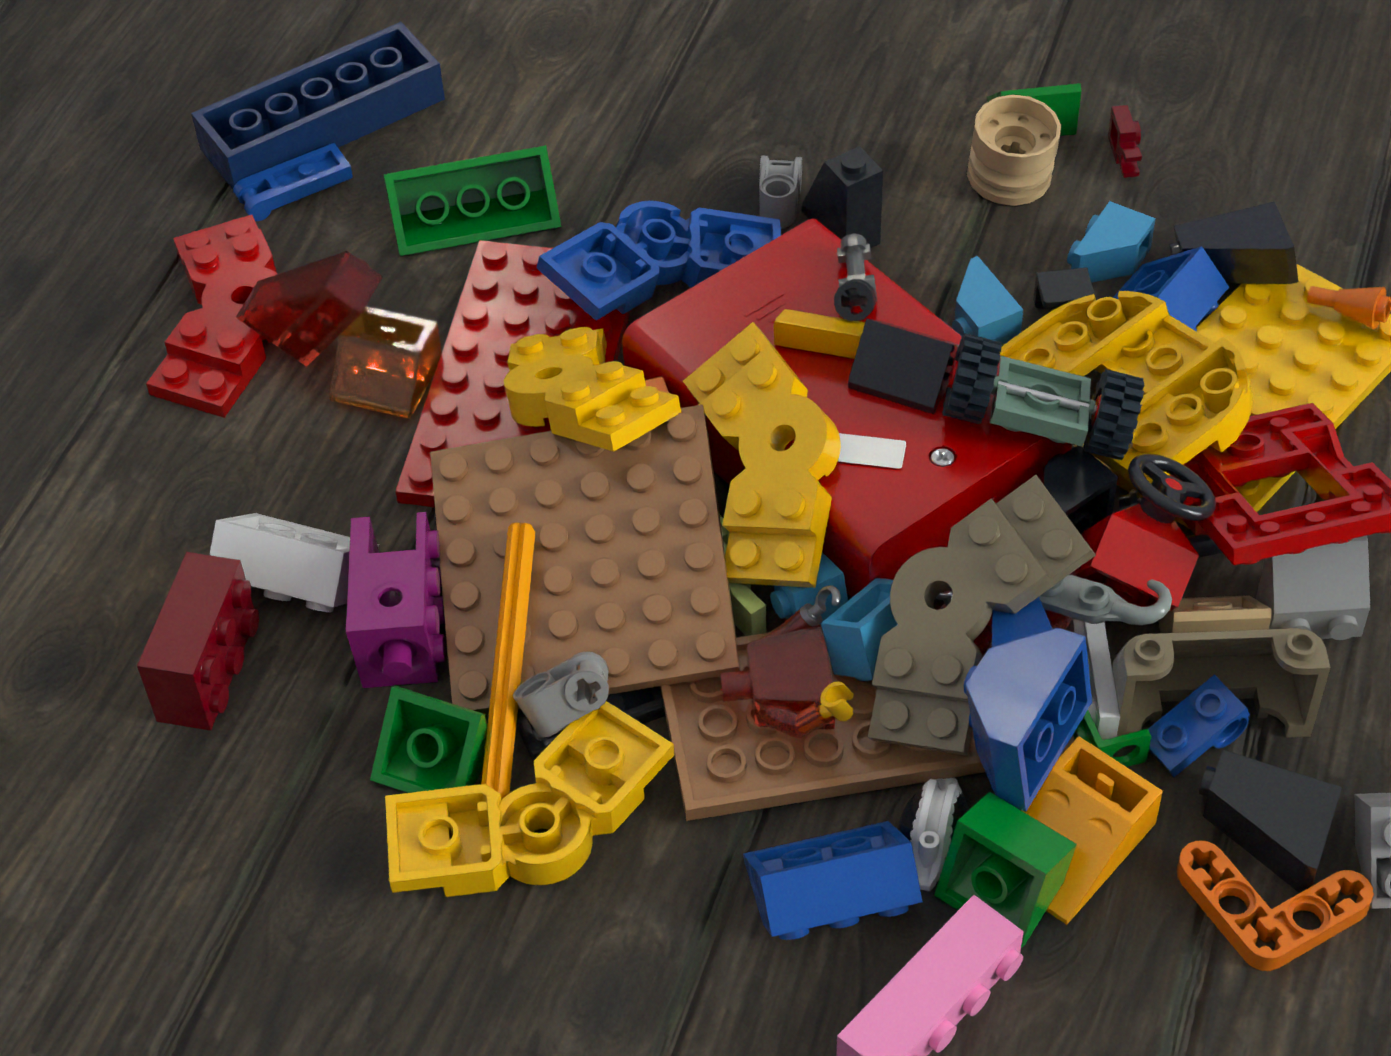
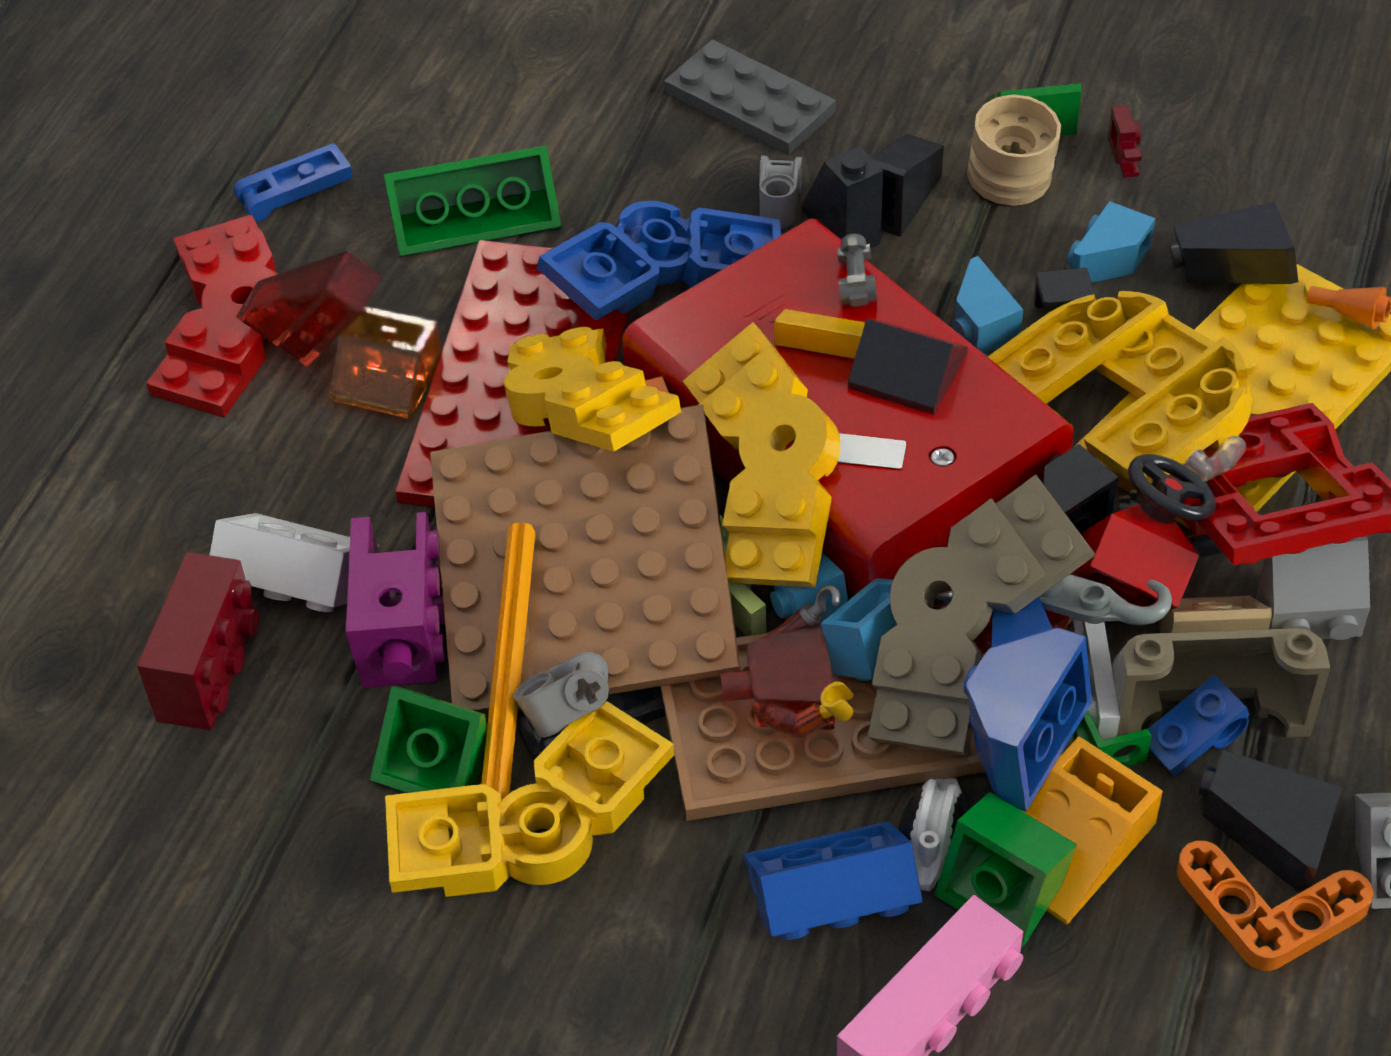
dark blue brick [191,22,445,189] -> none
black bush [834,279,876,322] -> none
plate [942,333,1144,460] -> none
blue slope [1113,246,1229,331] -> none
none -> dark grey plate [664,39,836,155]
none -> black slope [871,134,944,237]
none -> clear arm [1183,436,1246,482]

